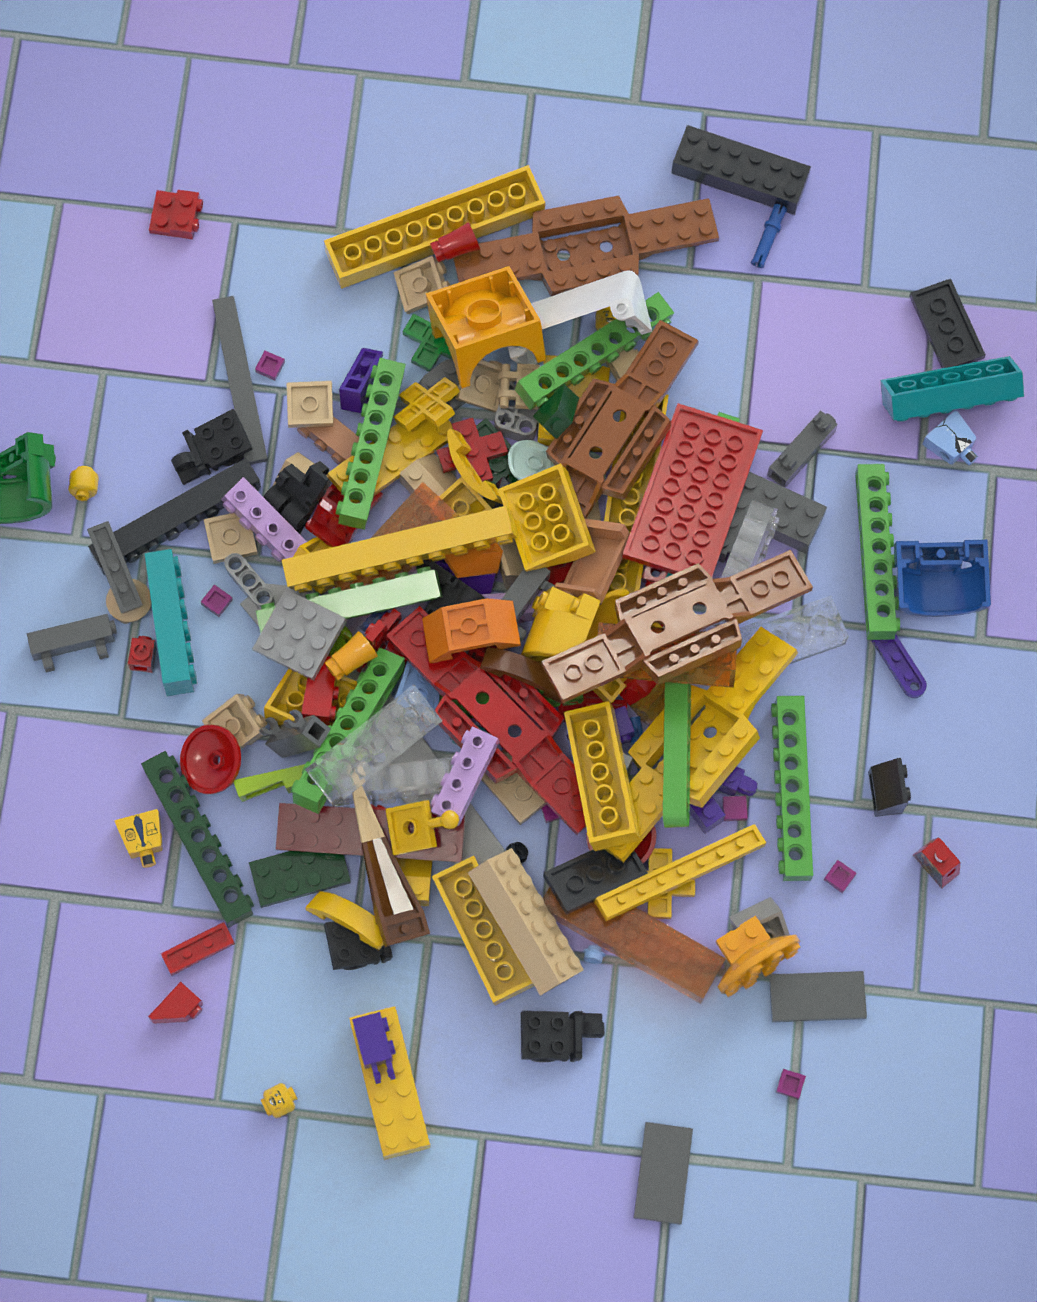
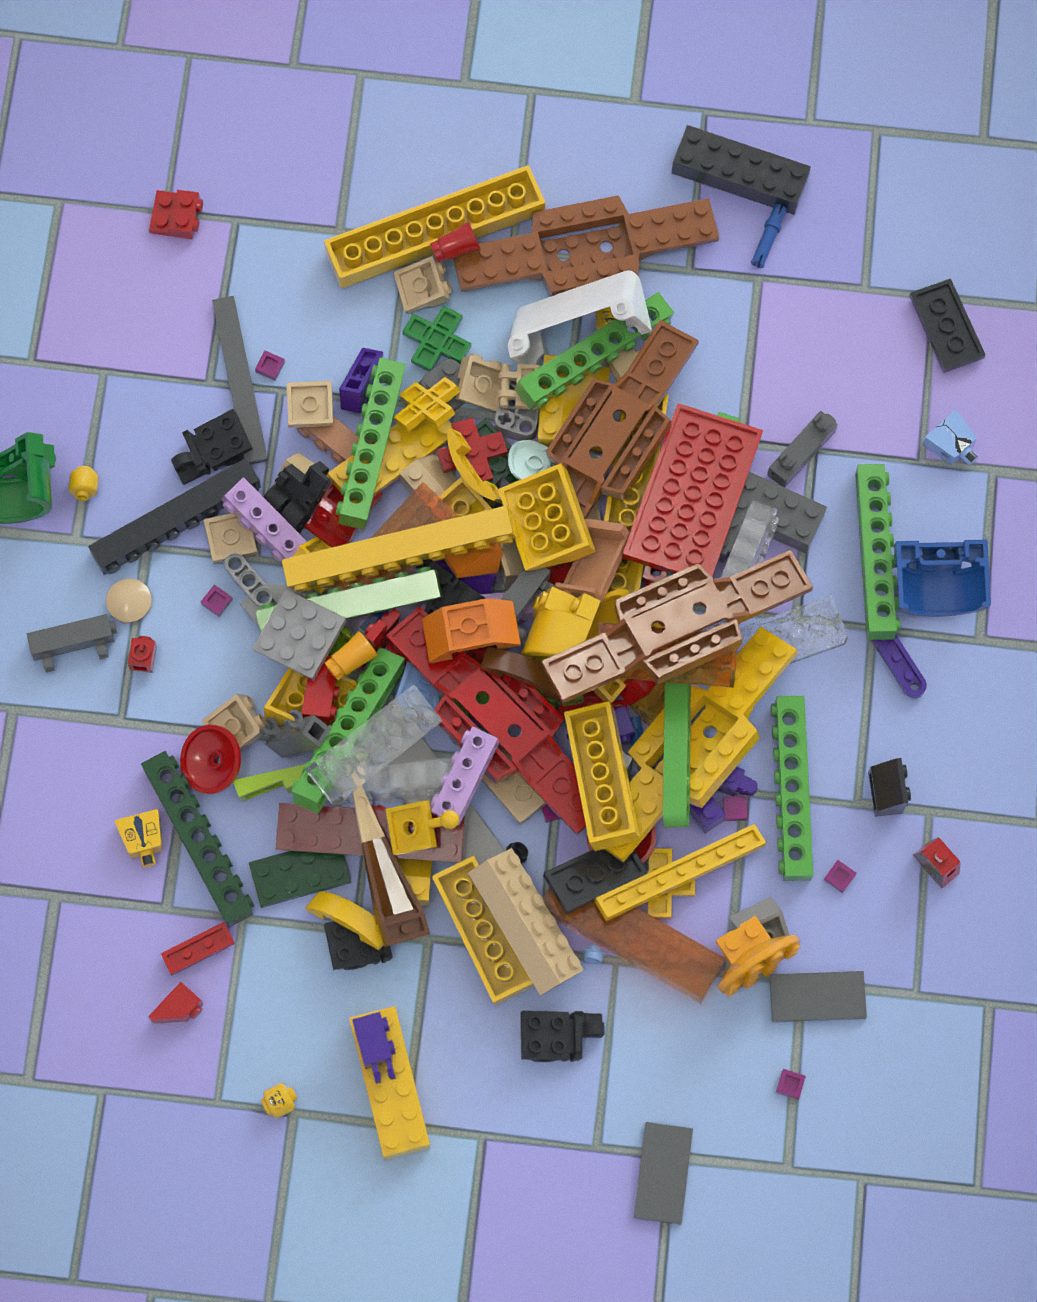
dark grey plate [87,521,143,614] -> none
teal brick [144,549,197,696] -> none
light orange piece [426,266,546,389] -> none
dark green slope [533,383,579,439] -> none
teal brick [880,356,1024,422] -> none

